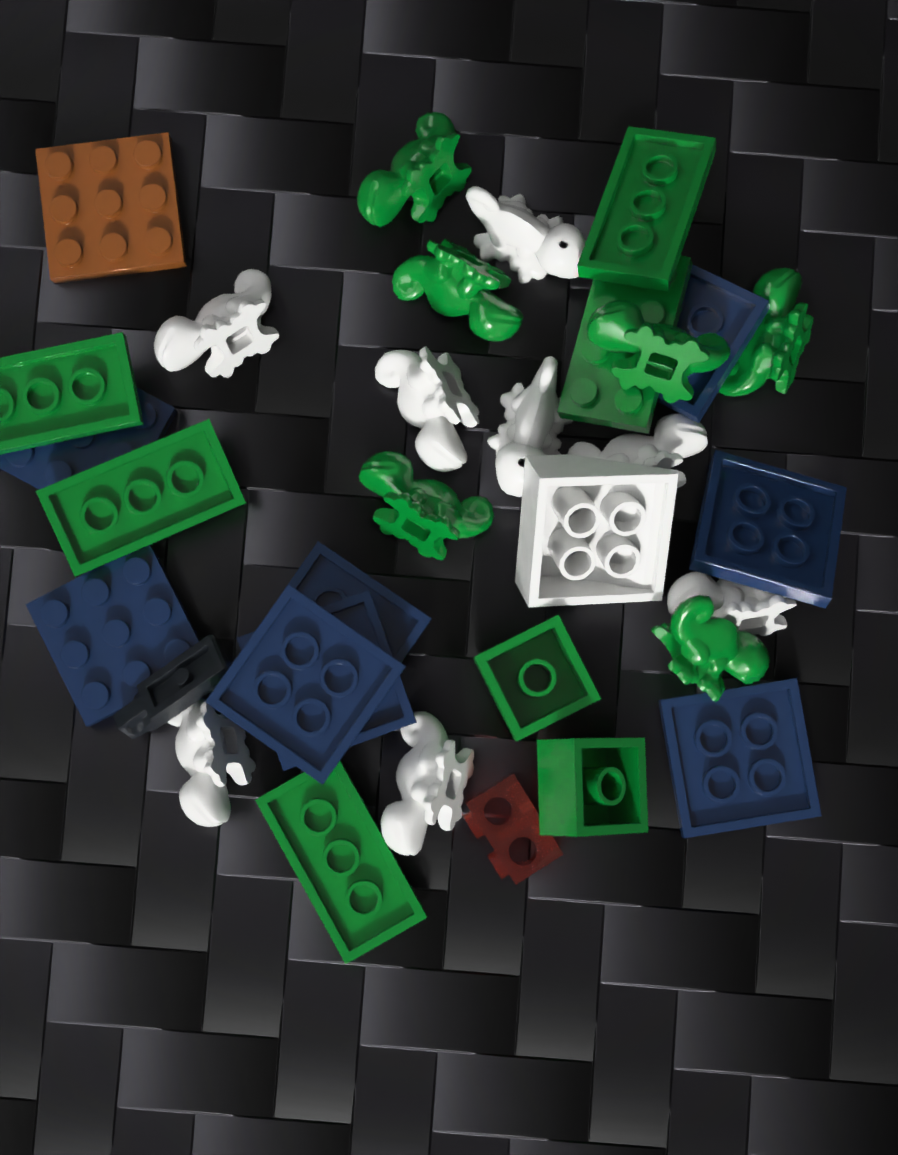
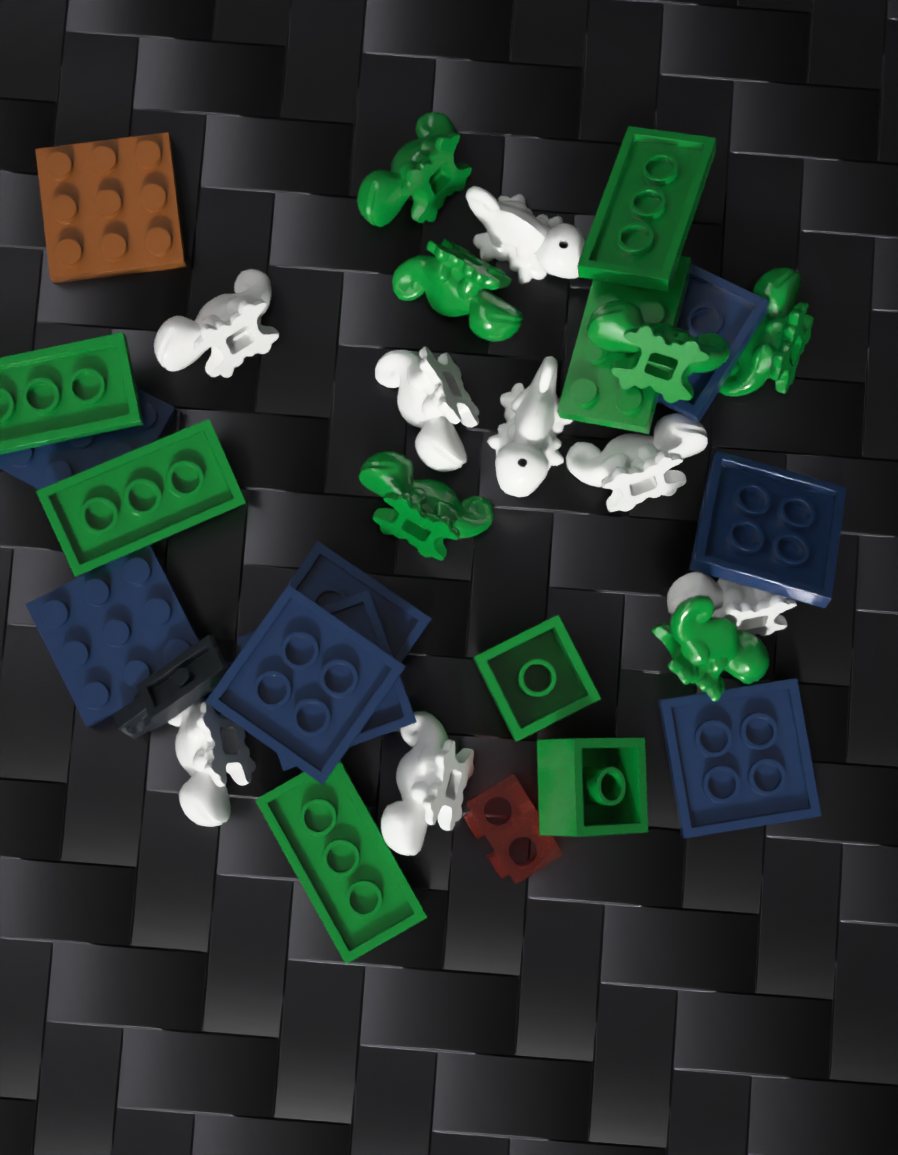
white slope [515,454,678,607] -> none

